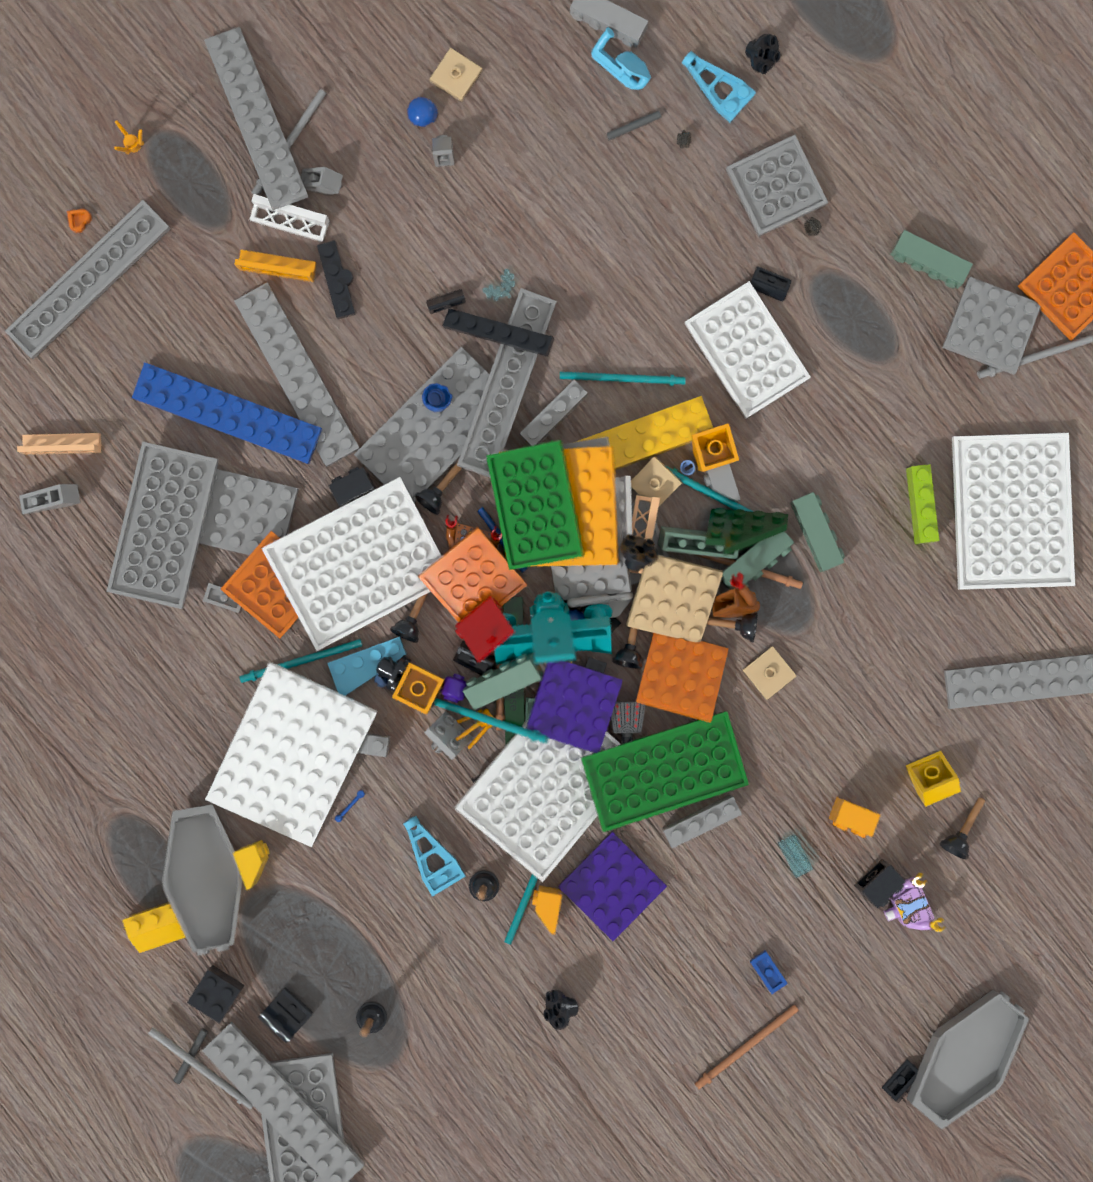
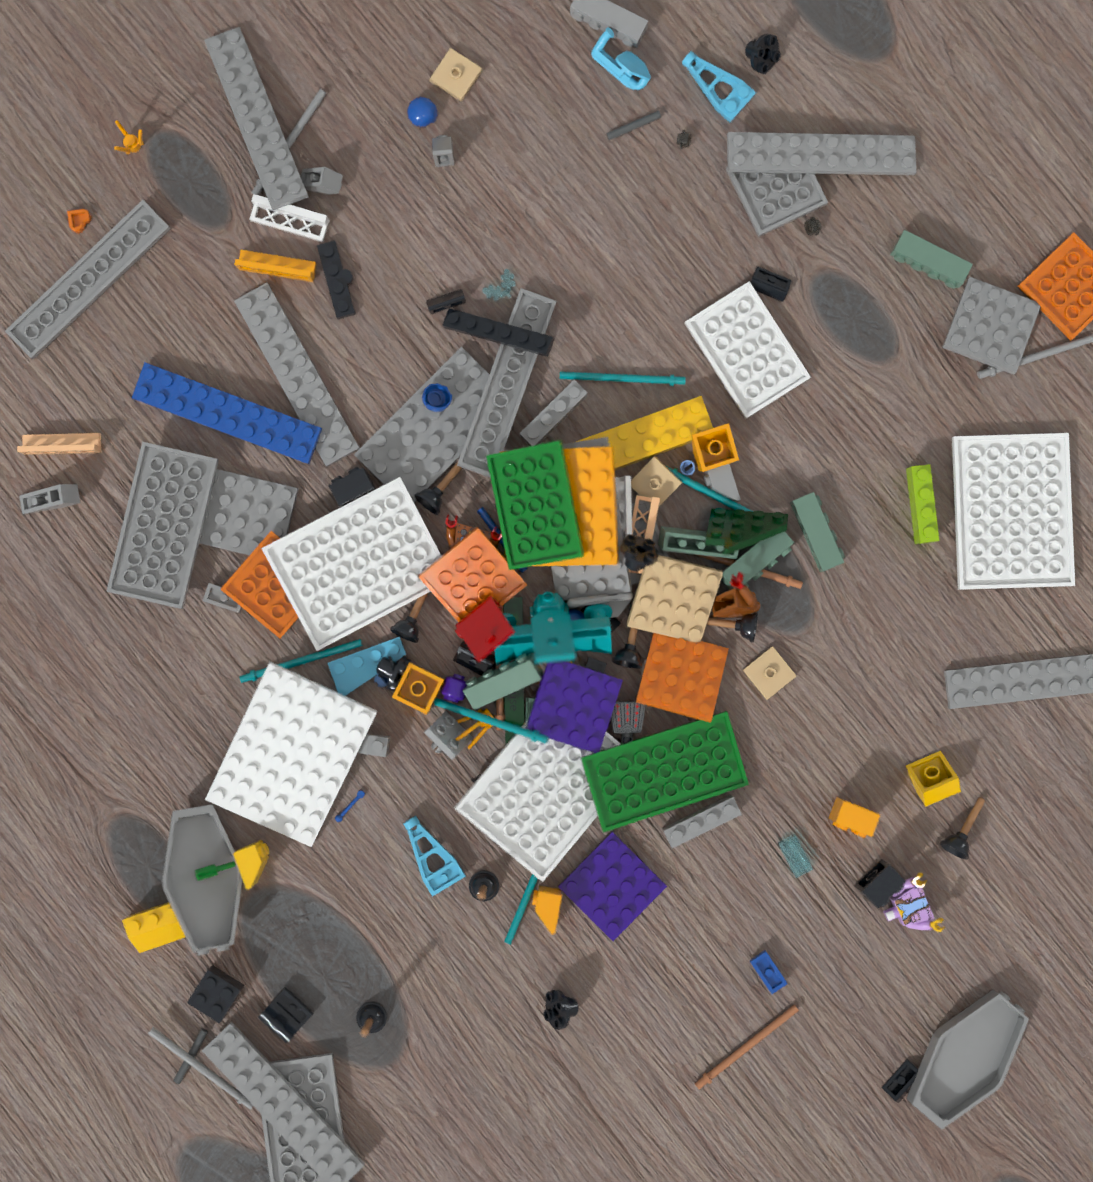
none -> green axle [195,861,236,881]
none -> light grey plate [727,132,916,175]

